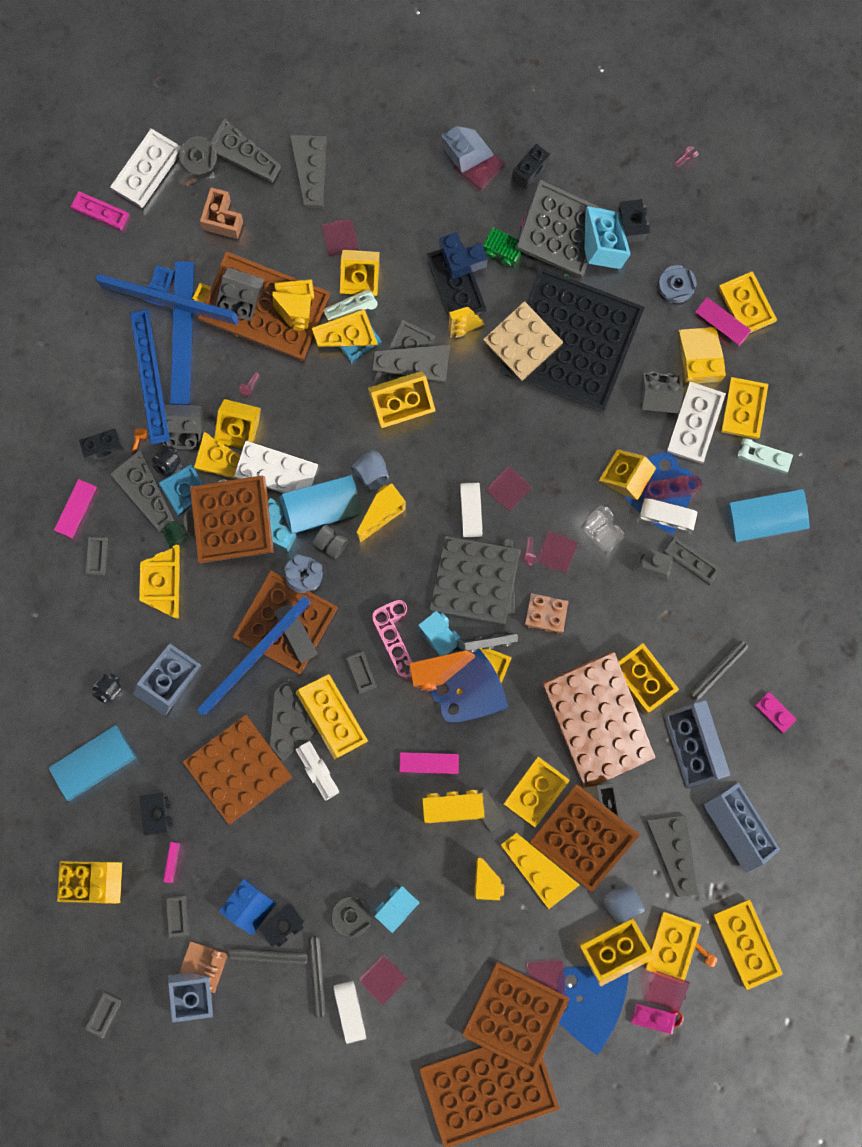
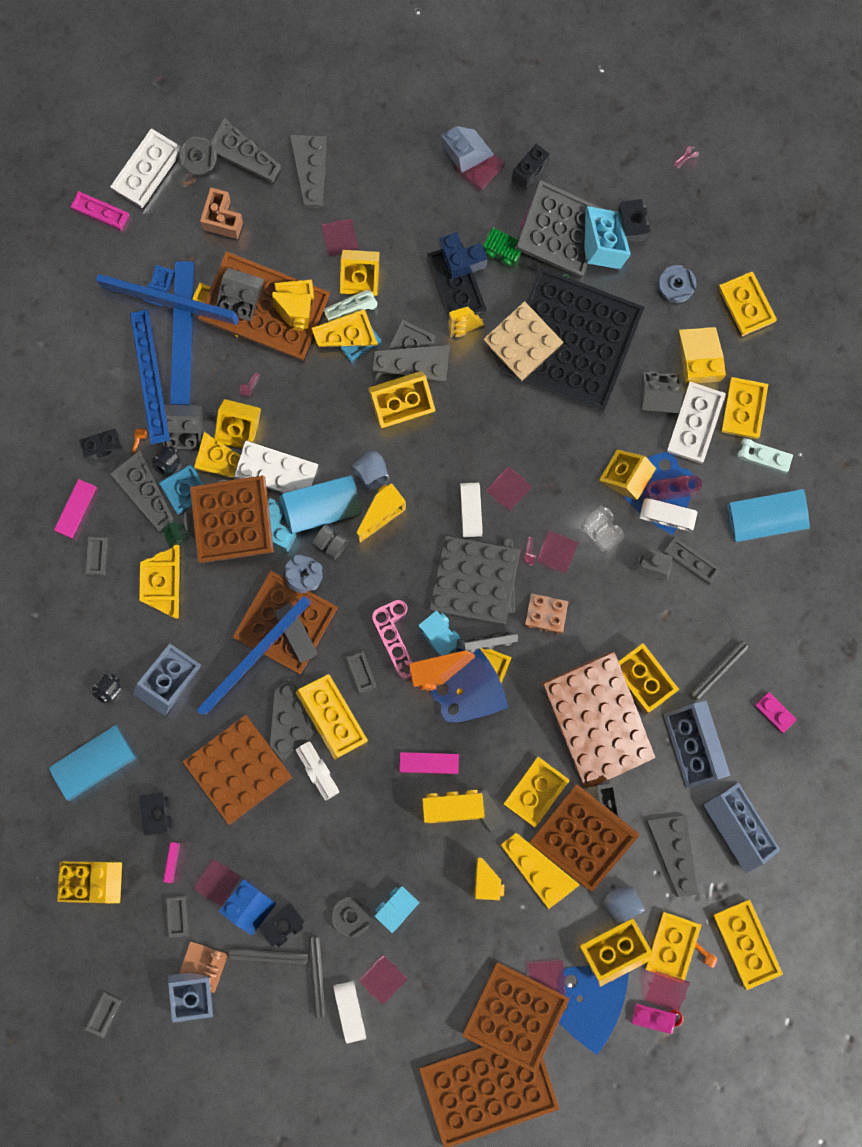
dark pink tile [696,297,751,346] -> none
none -> clear pink piece [194,859,240,907]

